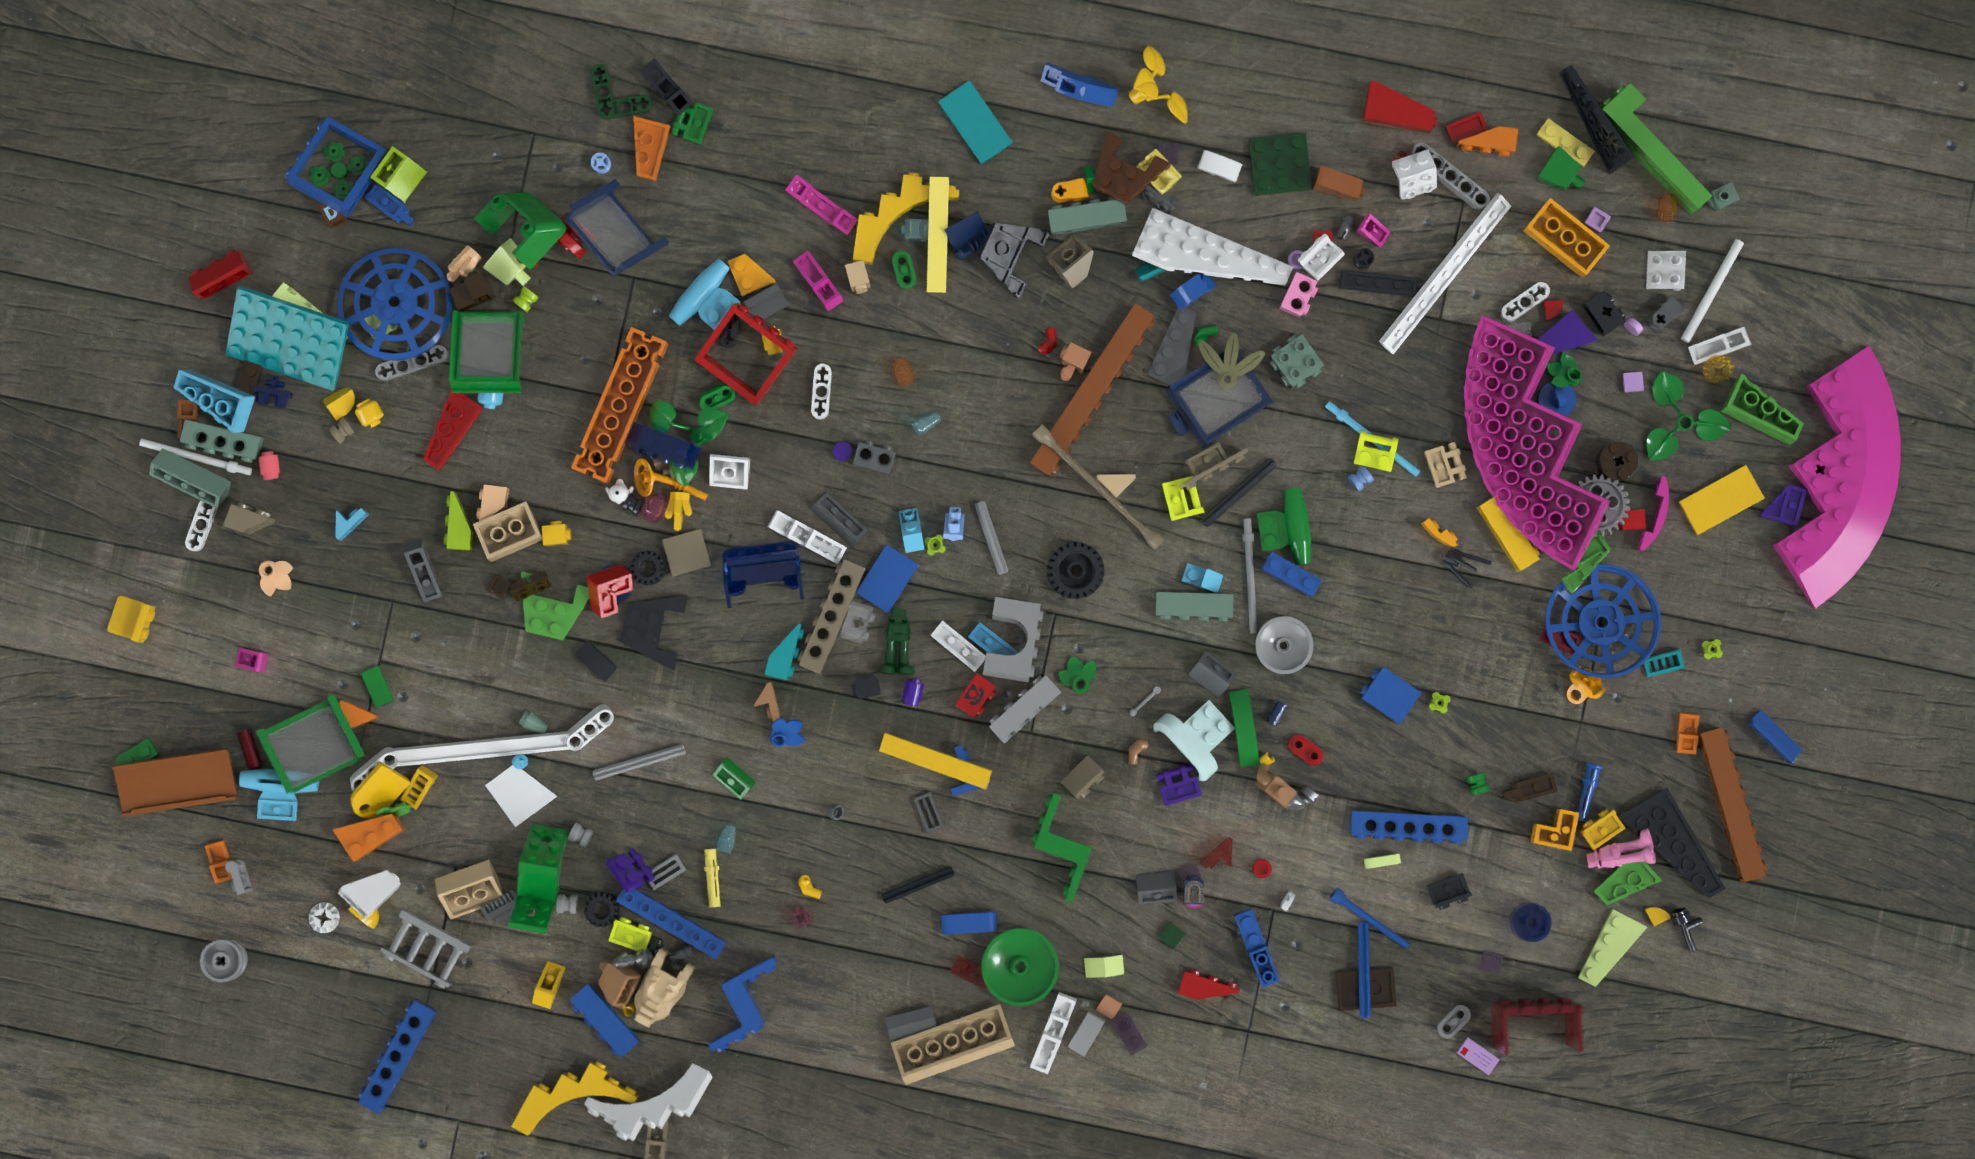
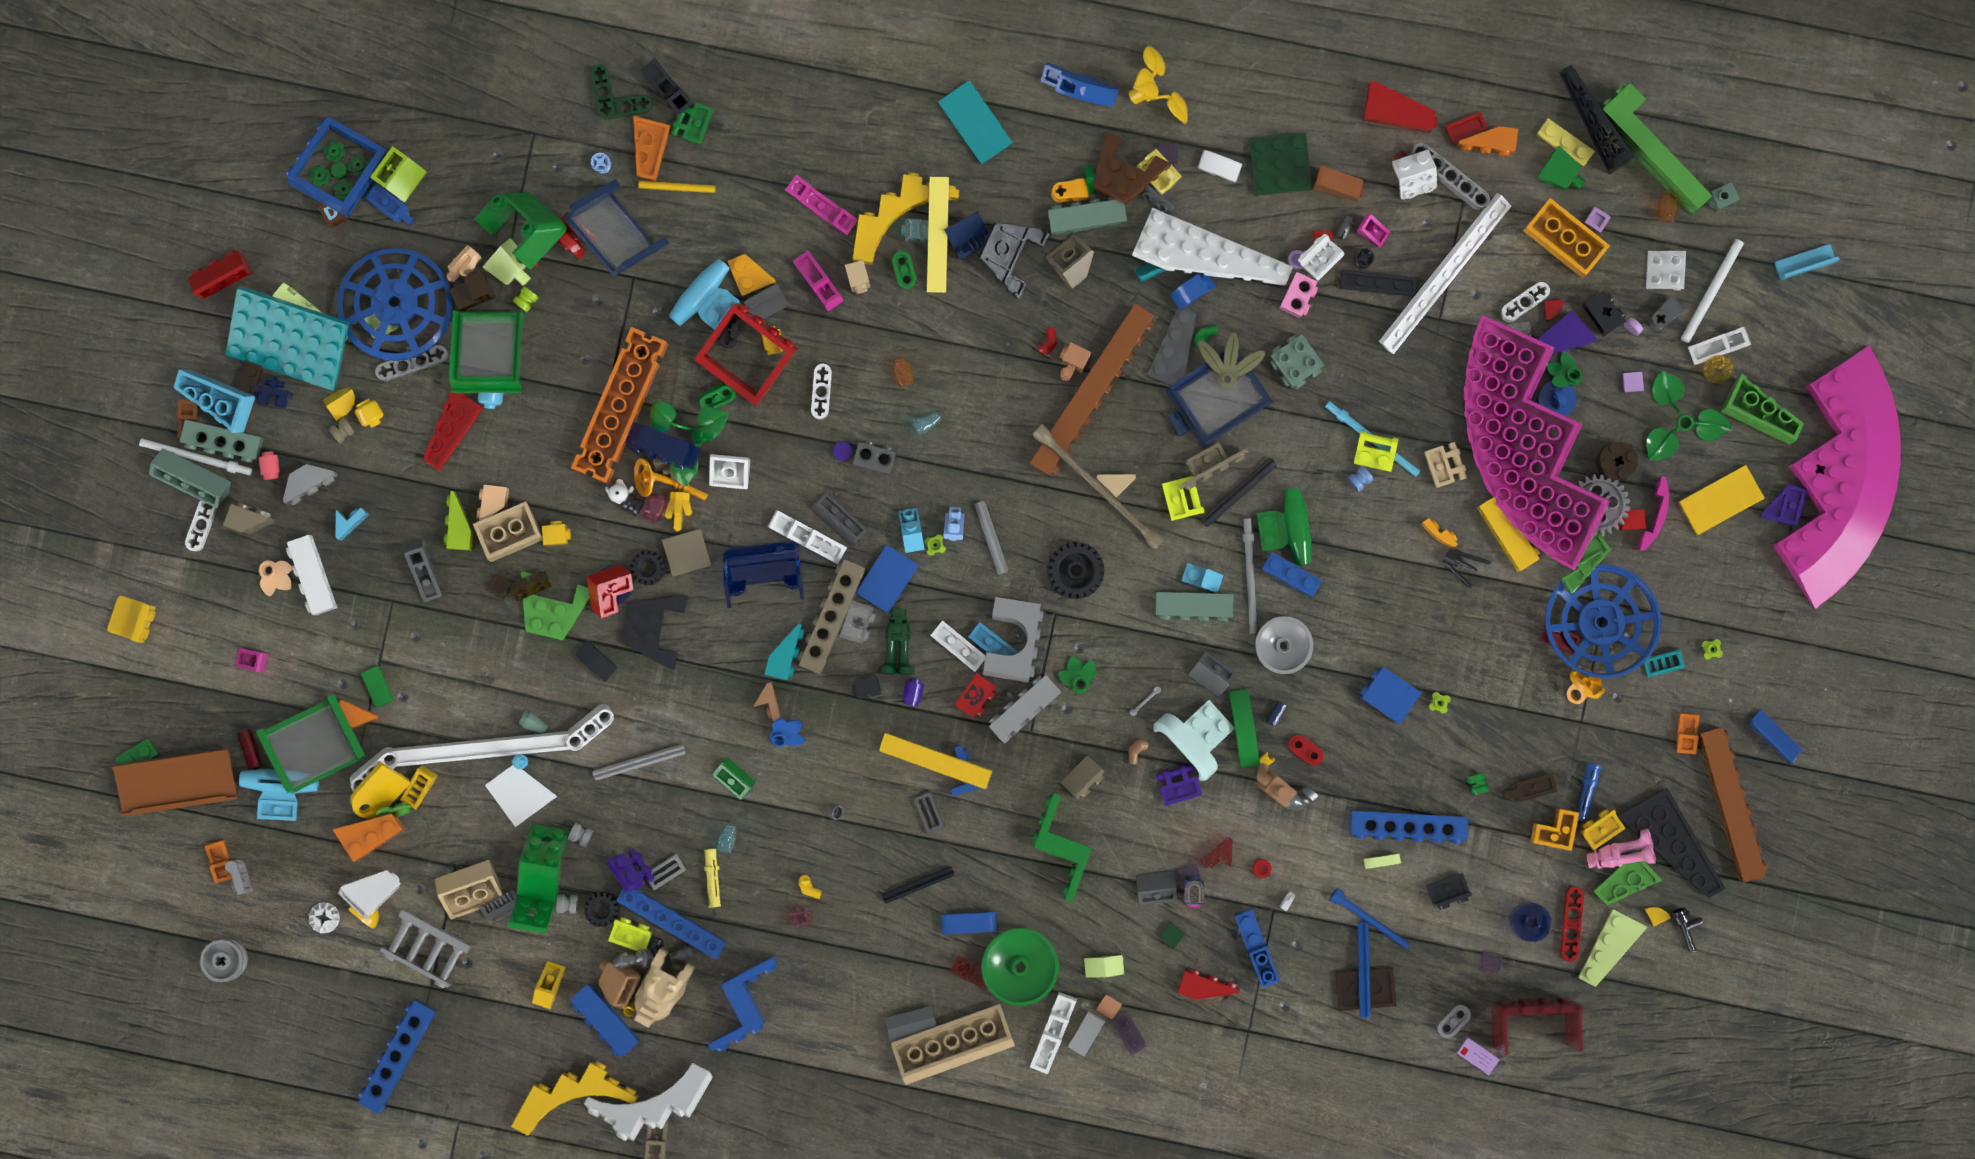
none -> light grey slope [283,464,338,505]
none -> white brick [286,535,337,616]
none -> yellow bar [639,181,716,193]
none -> red beam [1560,886,1584,962]
none -> medium azure panel [1774,244,1840,281]

